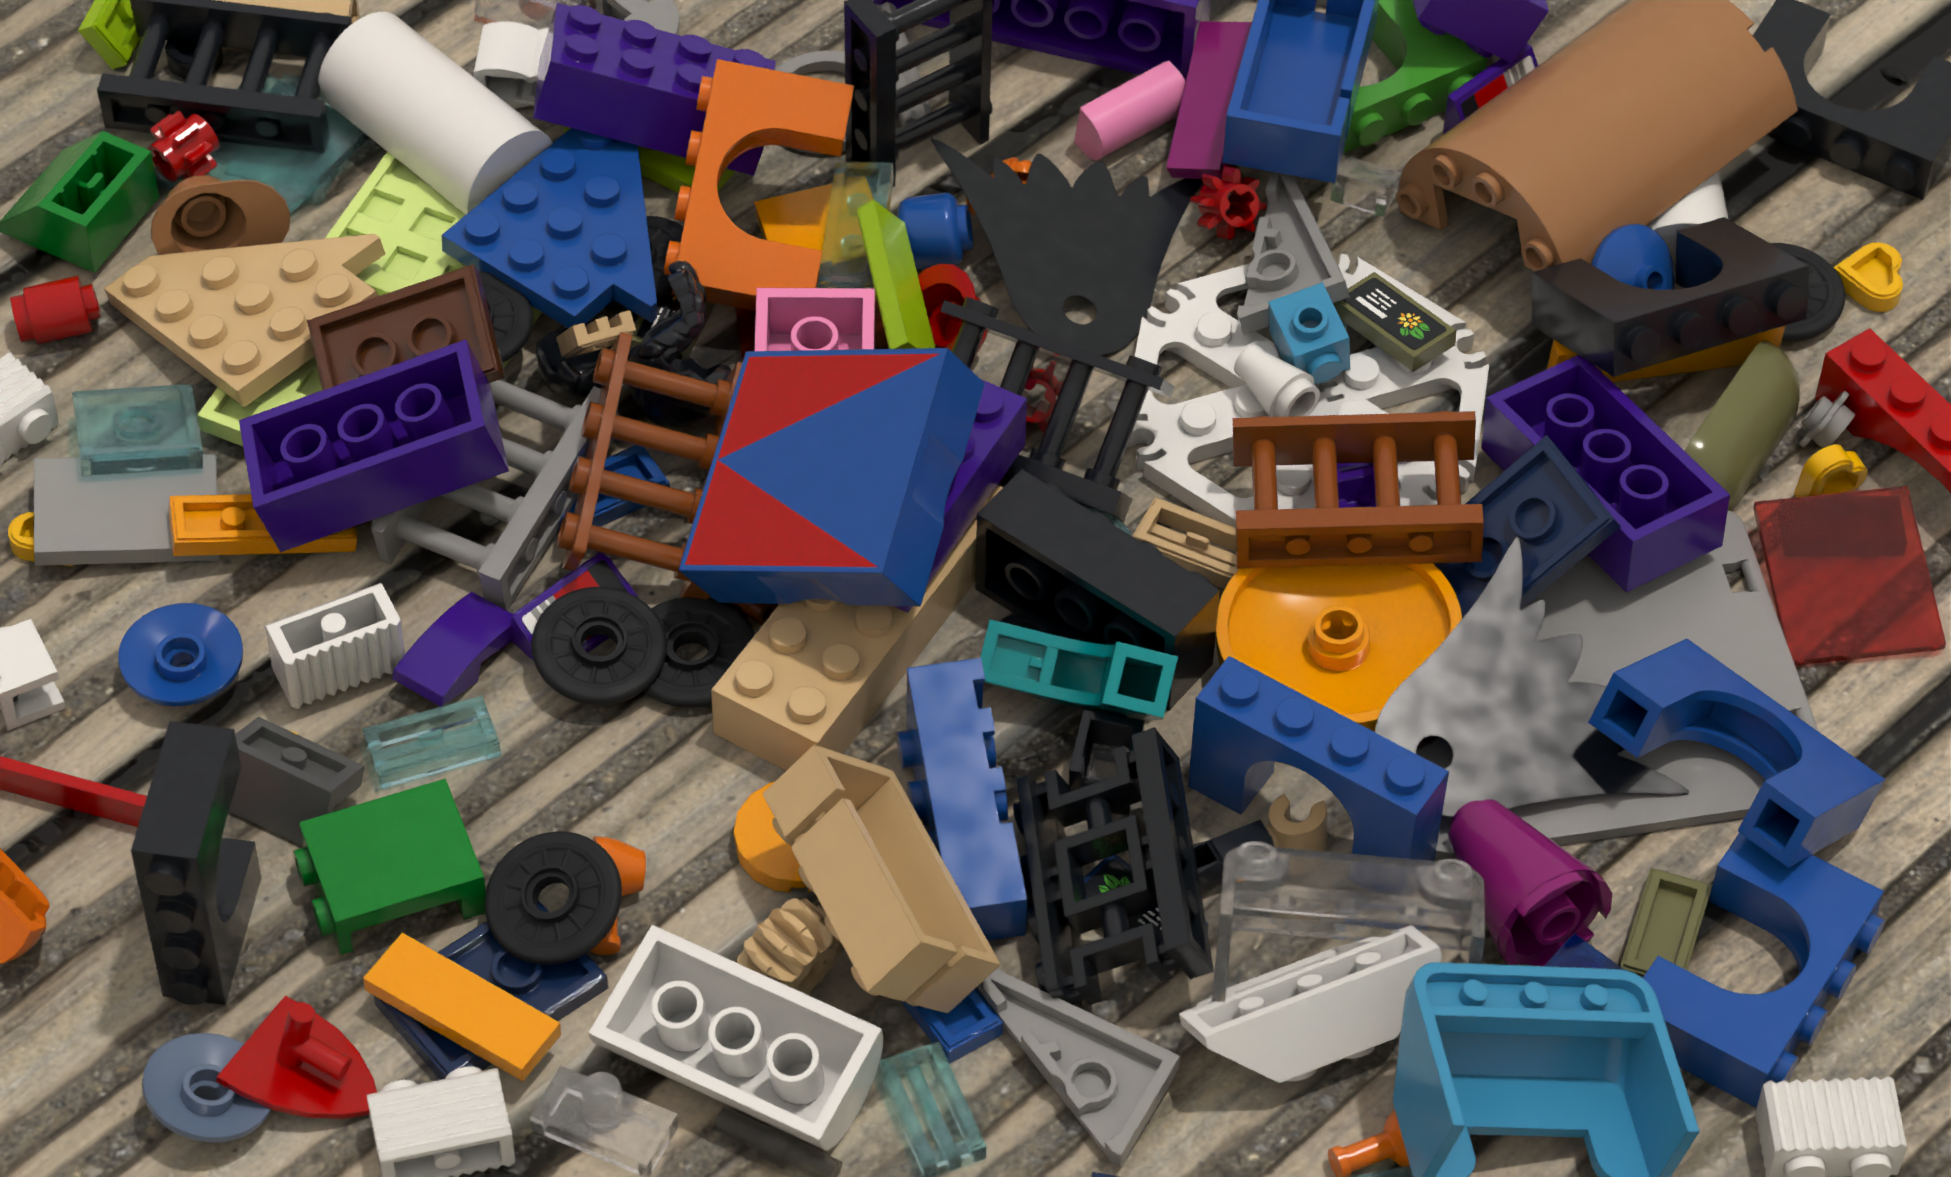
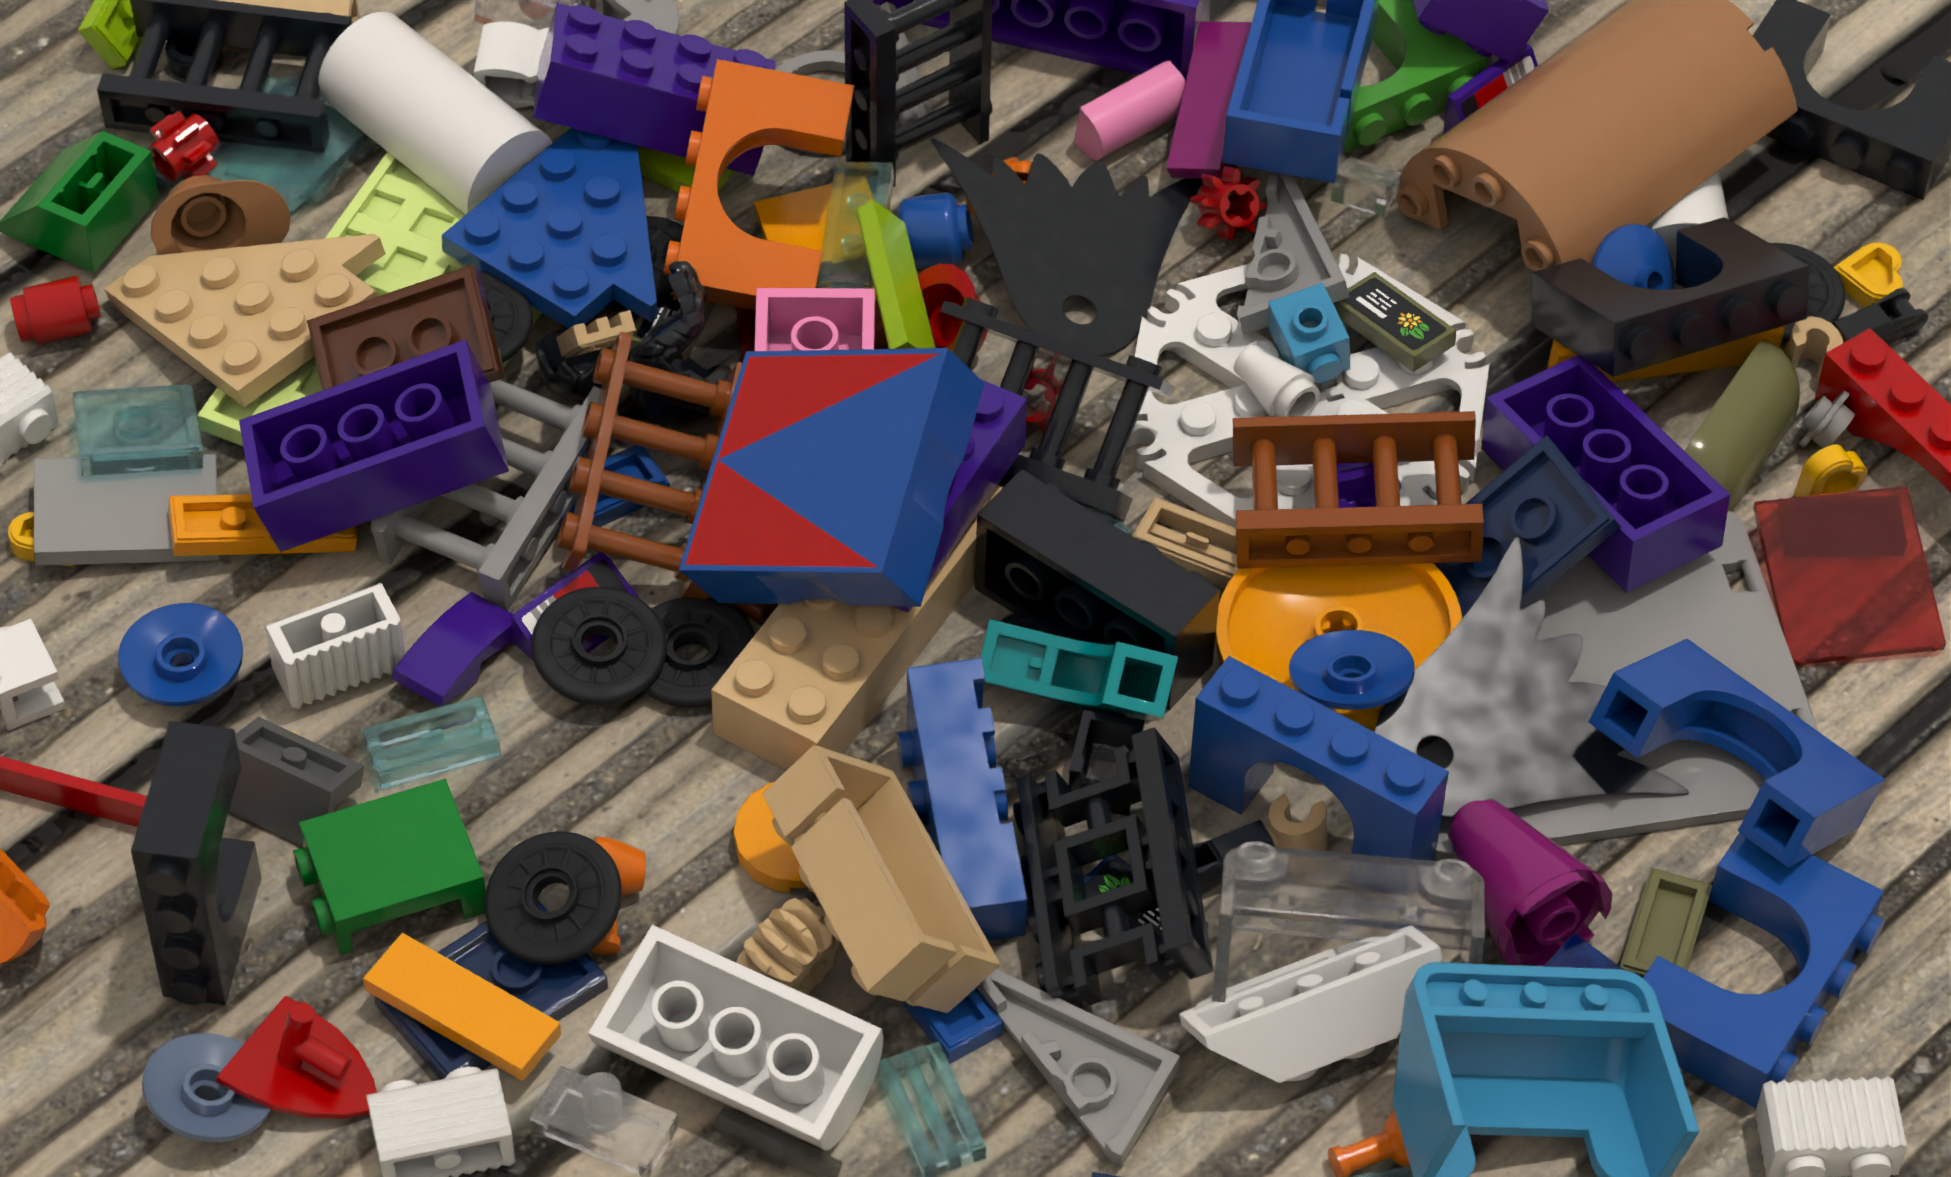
none -> blue dish [1289,630,1415,710]
none -> piece [1783,288,1928,382]

